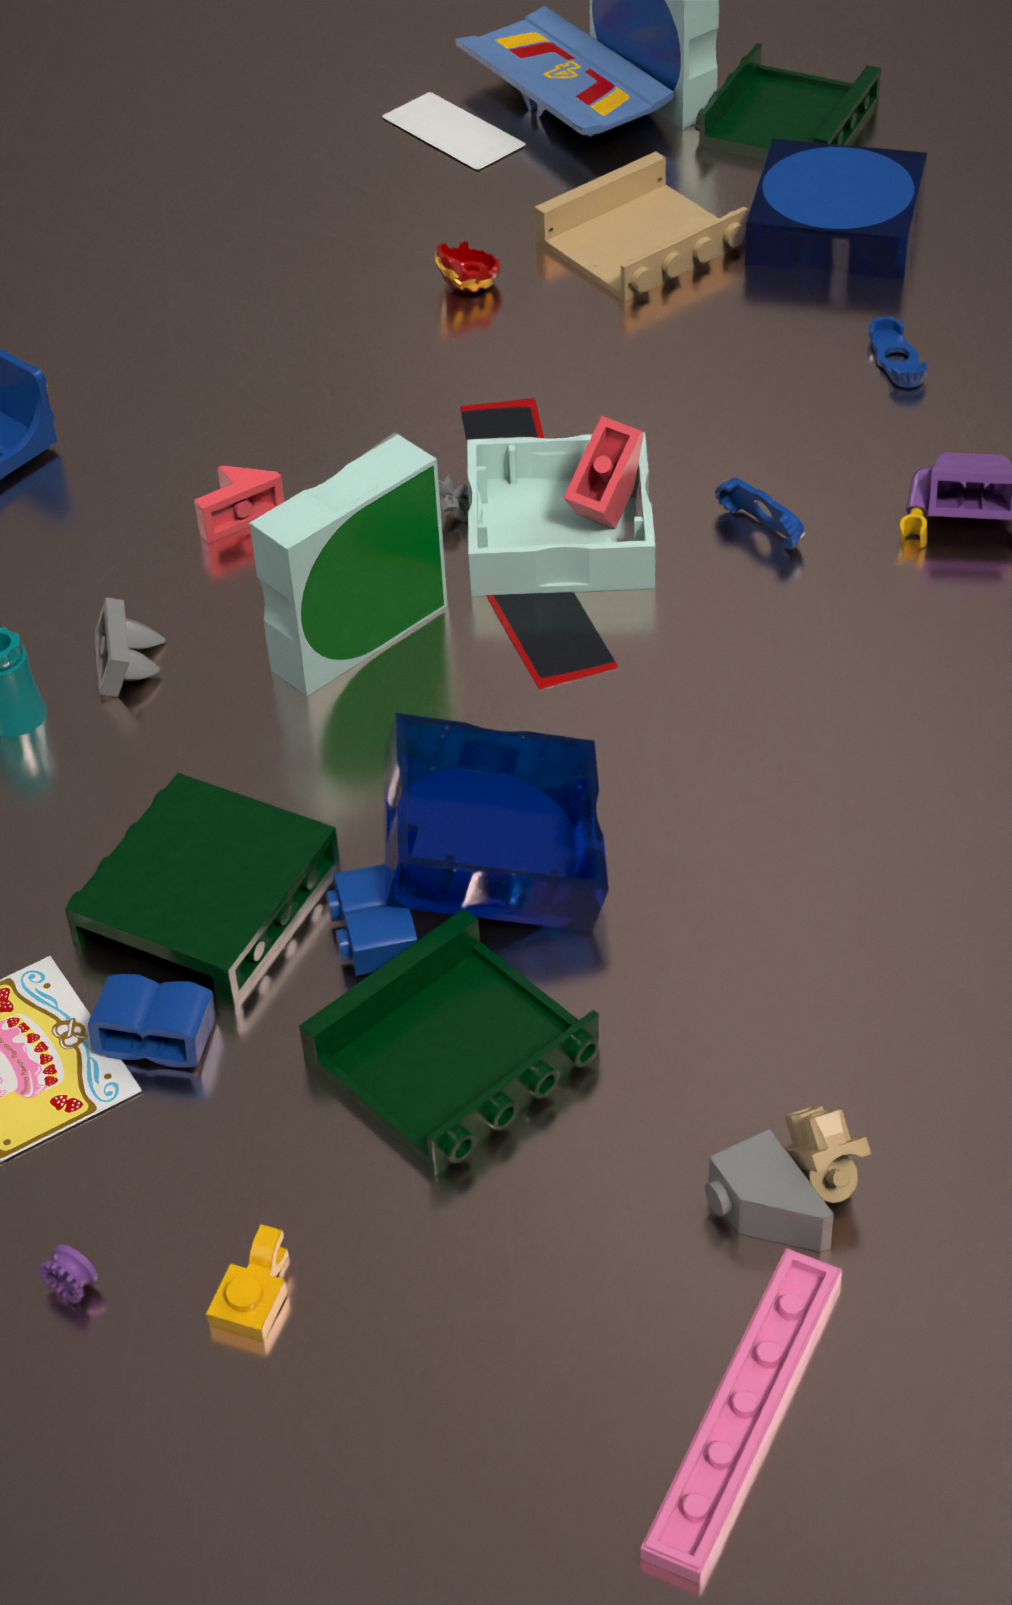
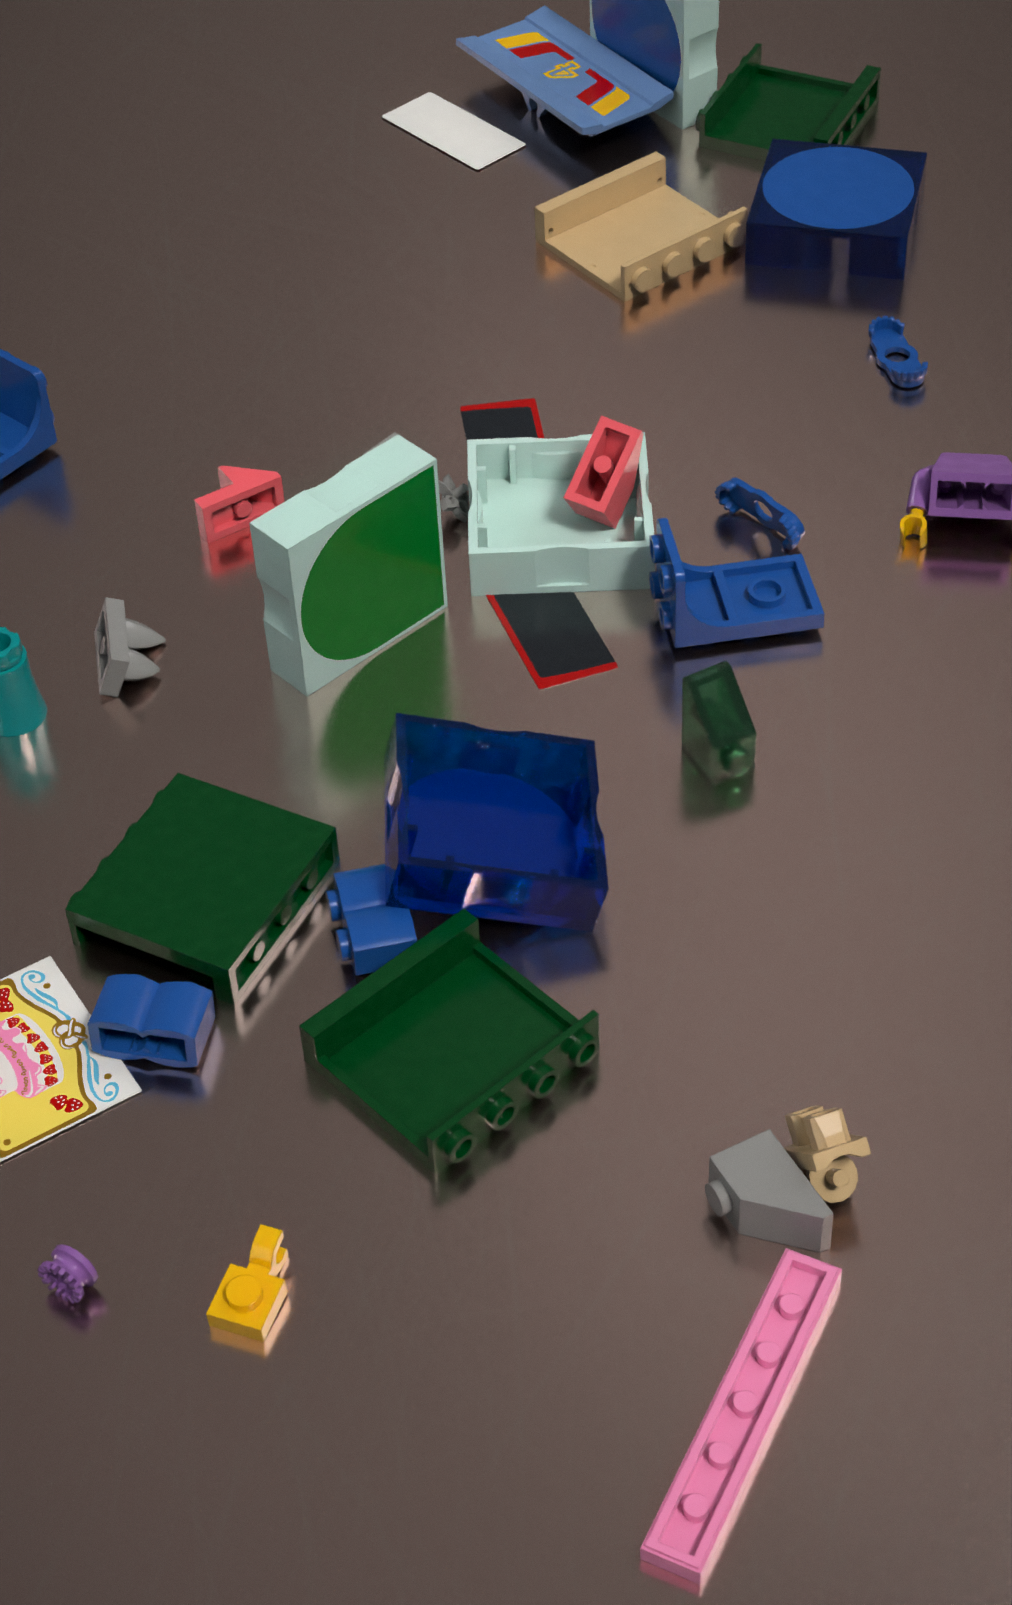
red hair [435,241,500,293] -> none
none -> blue bracket [649,518,825,648]
none -> clear green slope [682,660,757,786]

